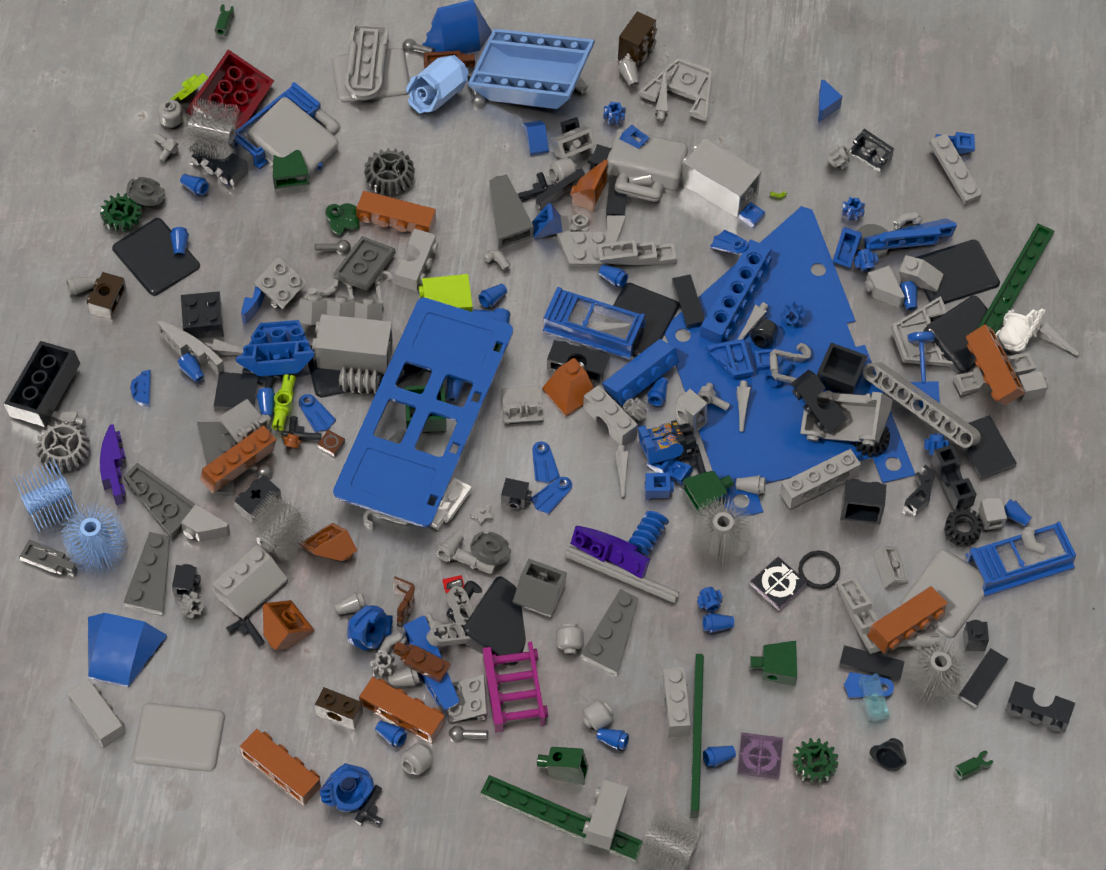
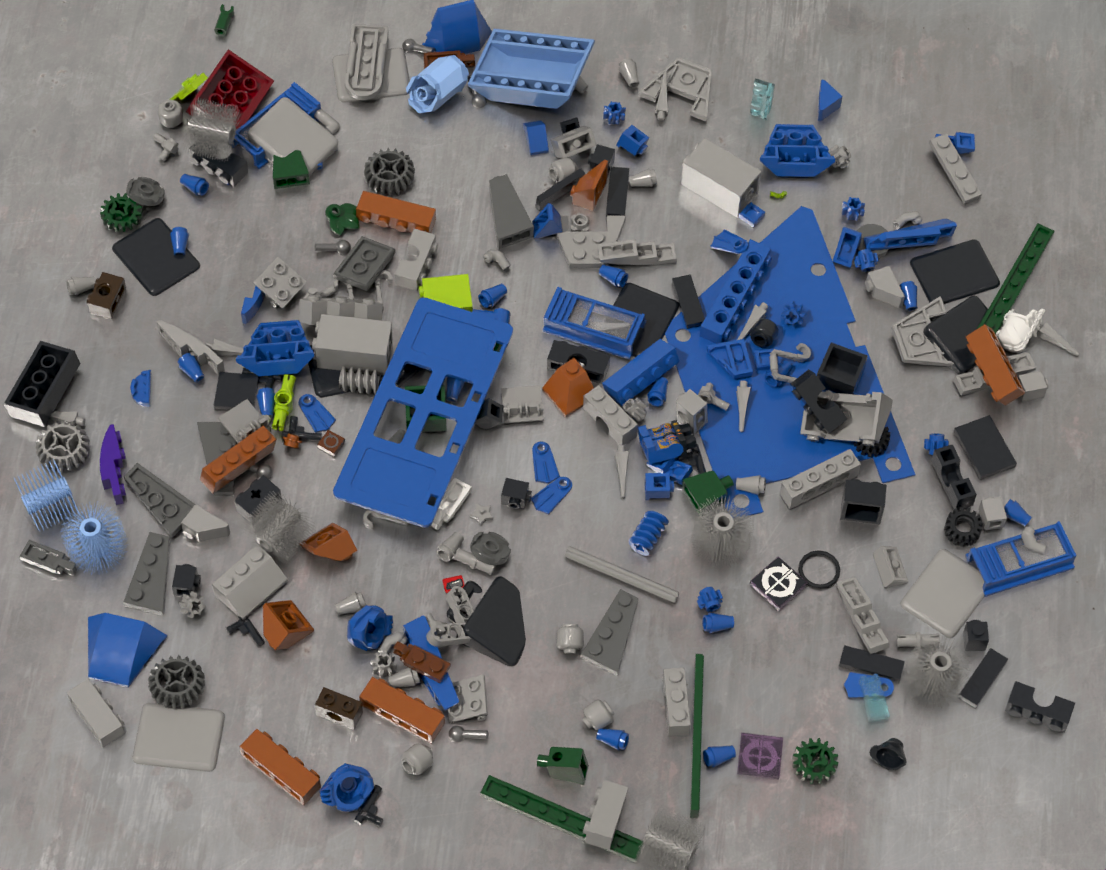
black piece [181,291,224,339] -> none
blue cone [375,720,407,747] -> none
reddish brown piece [393,576,415,626] -> none
magenta fence [482,641,548,733] -> none
dark grey slope [513,558,567,617] -> none
black hose [517,172,554,200] -> none
dark purple slope [570,525,651,579] -> none
light grey piece [607,128,688,202] -> none
dark brown brick [618,11,657,67] -> none
dark green torso [750,641,797,686] -> none
black hinge [850,128,894,172] -> none
light grey beam [863,362,981,448] -> none
dark orange brick [867,586,948,653] -> none
light grey slope [899,255,944,292] -> none
black piece [904,464,935,516] -> none
blue piece [907,332,940,409] -> none
dark green bar [955,750,994,779] -> none
none -> dark grey gear [148,655,205,710]
none -> black brick [475,398,504,430]
none -> clear light blue hinge [750,78,775,120]
none -> blue wedge [760,124,835,177]

